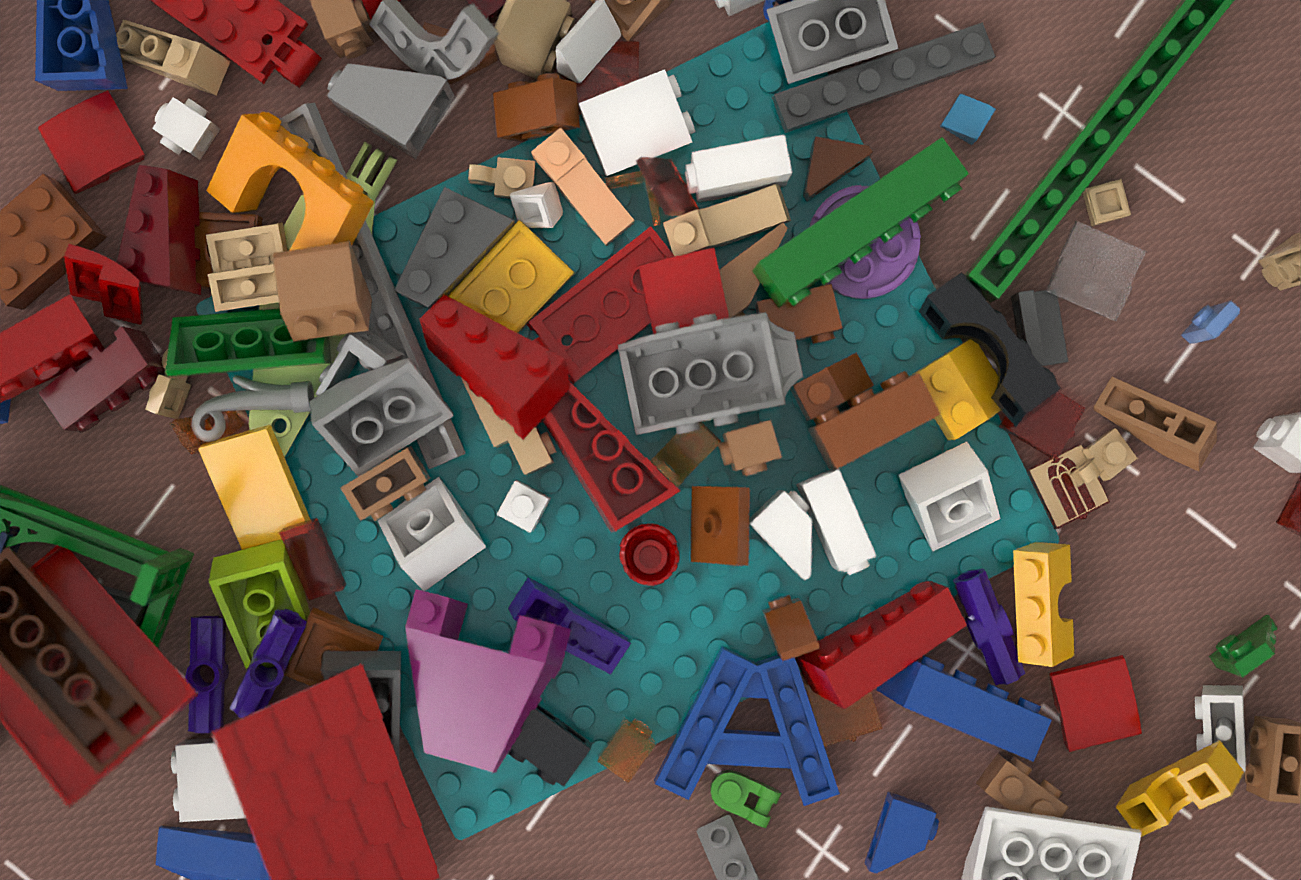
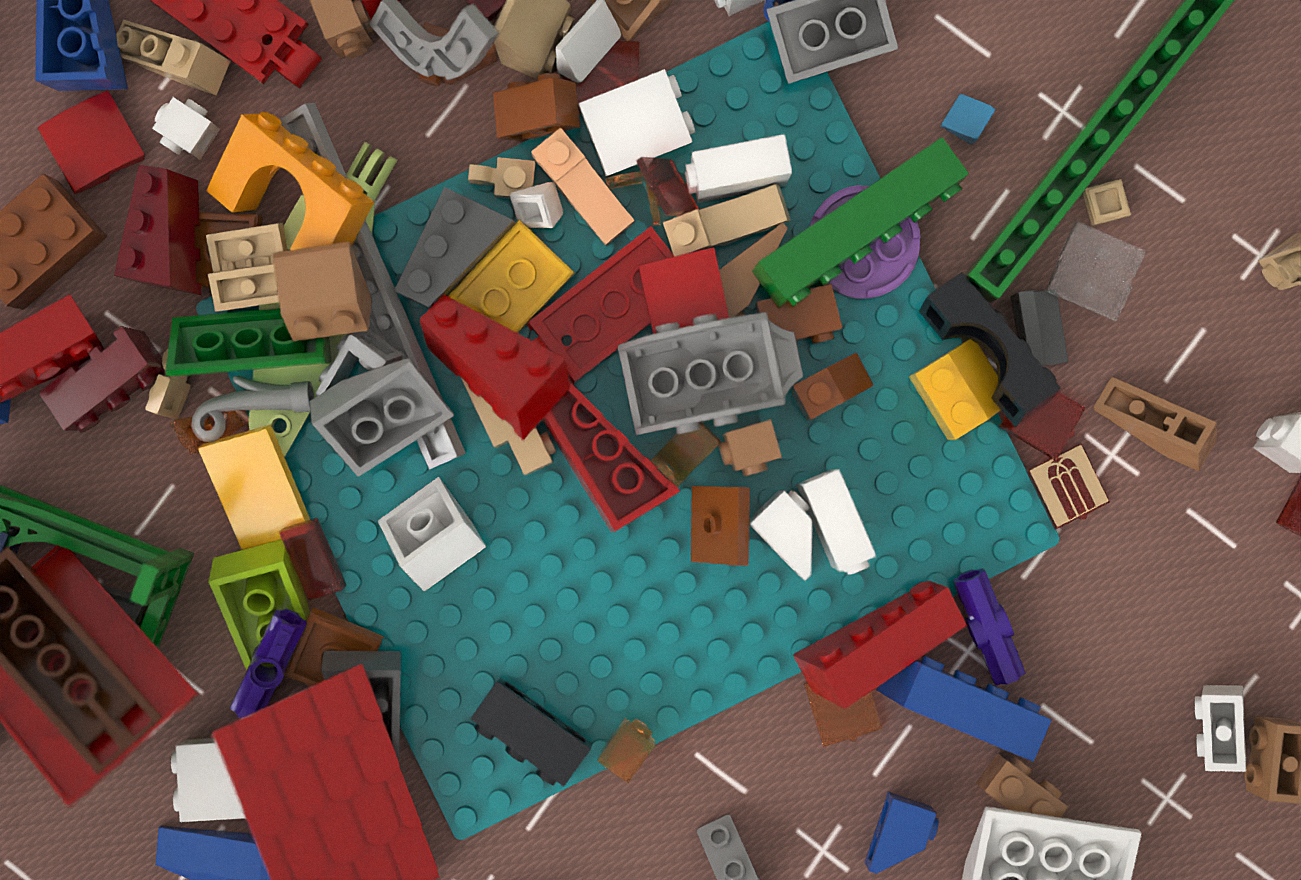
red slope [64,244,144,325] -> none
dark purple piece [185,616,229,733] -> none
light grey slope [327,63,455,159] -> none
medium nougat brick [341,446,430,521] -> none
wedge [405,589,571,772] -> none
white brick [497,480,551,533] -> none
dark purple slope [508,577,631,675] -> none
red hair [619,523,680,586] -> none
blue plate [654,646,840,806] -> none
bright green plate [710,770,782,828] -> none
dark orange slope [762,594,820,661] -> none
dark grey plate [772,22,995,133] -> none
reddish brown slope [803,137,873,202] -> none
dark orange brick [808,370,941,469] -> none
white slope [898,442,1001,551] -> none
yellow arch [1013,542,1074,667] -> none
red slope [1049,655,1142,752] -> none
tan plate [1069,428,1138,487] -> none
yellow arch [1116,740,1244,837] -> none
medium blue plate [1181,301,1241,344] -> none
green wing [1209,615,1278,677] -> none

